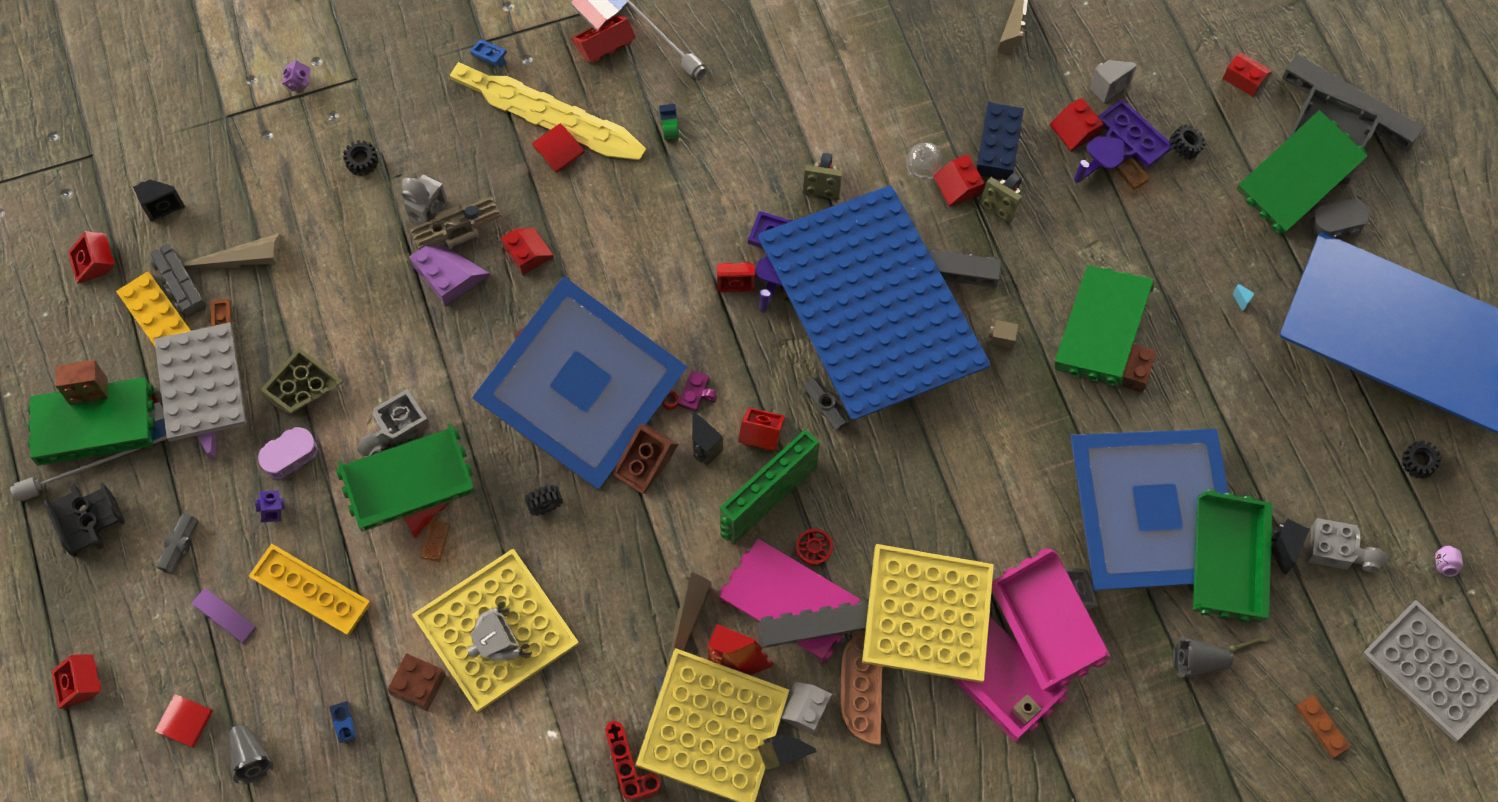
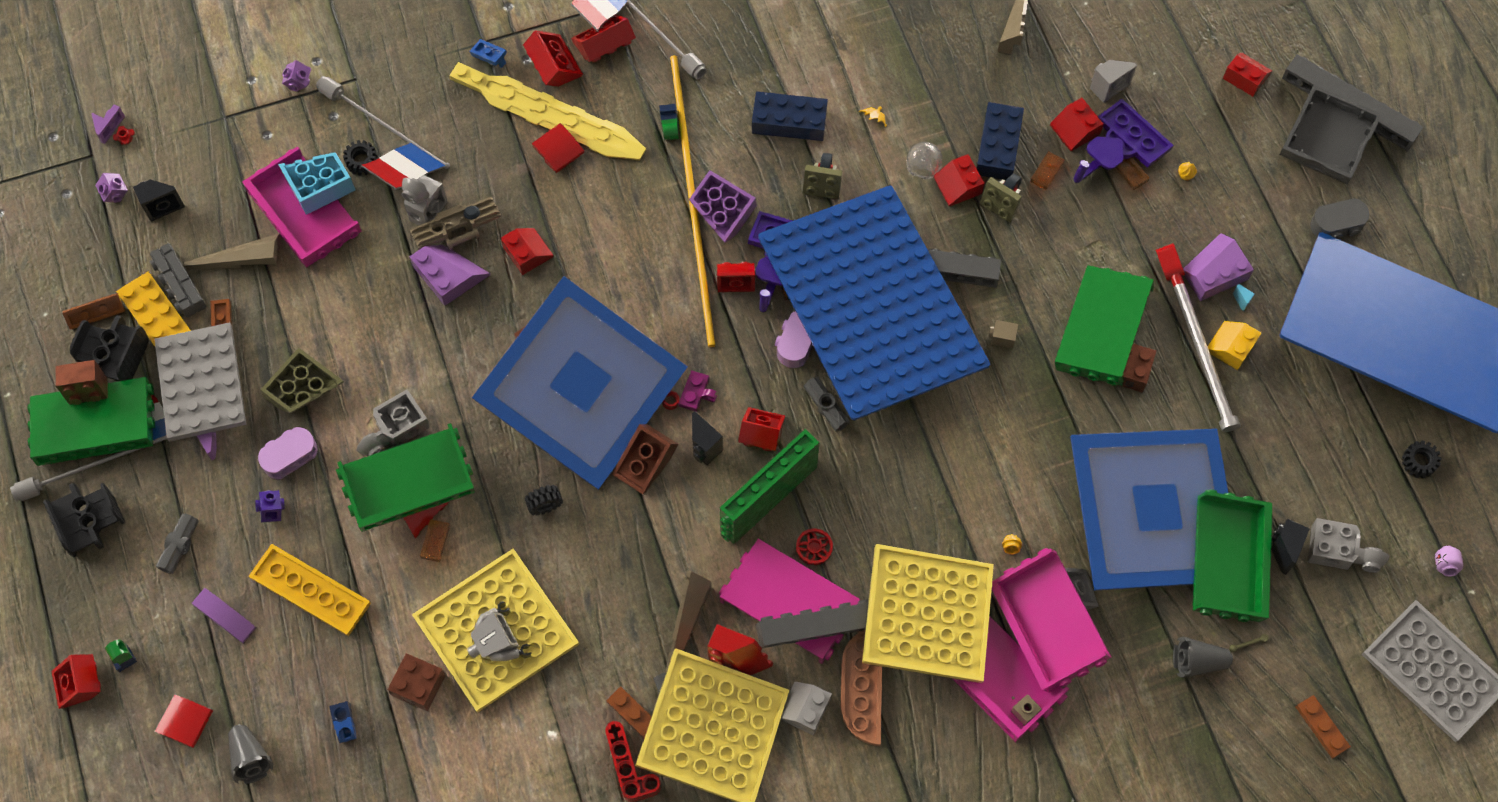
red slope [68,231,114,283] -> none
black slope [758,733,817,770] -> none
black tyre [1169,124,1206,160] -> none
green panel [1237,110,1367,235] -> none
none -> dark orange plate [62,293,125,330]
none -> black piece [70,315,149,381]
none -> medium lavender slope [92,105,125,144]
none -> medium lavender brick [95,173,128,203]
none -> green leg [105,639,137,672]
none -> red plate [113,126,135,145]
none -> dark pink panel [242,146,362,268]
none -> medium azure wedge [278,152,355,215]
none -> flag [316,76,450,189]
none -> red slope [523,30,583,87]
none -> dark orange plate [606,686,652,739]
none -> yellow piece [670,55,716,347]
none -> medium lavender wedge [689,170,757,243]
none -> dark blue brick [752,91,828,141]
none -> lavender brick [775,311,813,368]
none -> yellow piece [859,106,887,127]
none -> yellow plate [1002,534,1022,555]
none -> clear orange plate [1030,151,1064,190]
none -> flat silver piece [1156,243,1241,432]
none -> yellow plate [1178,162,1197,180]
none -> medium lavender wedge [1183,233,1254,301]
none -> yellow slope [1208,321,1262,370]

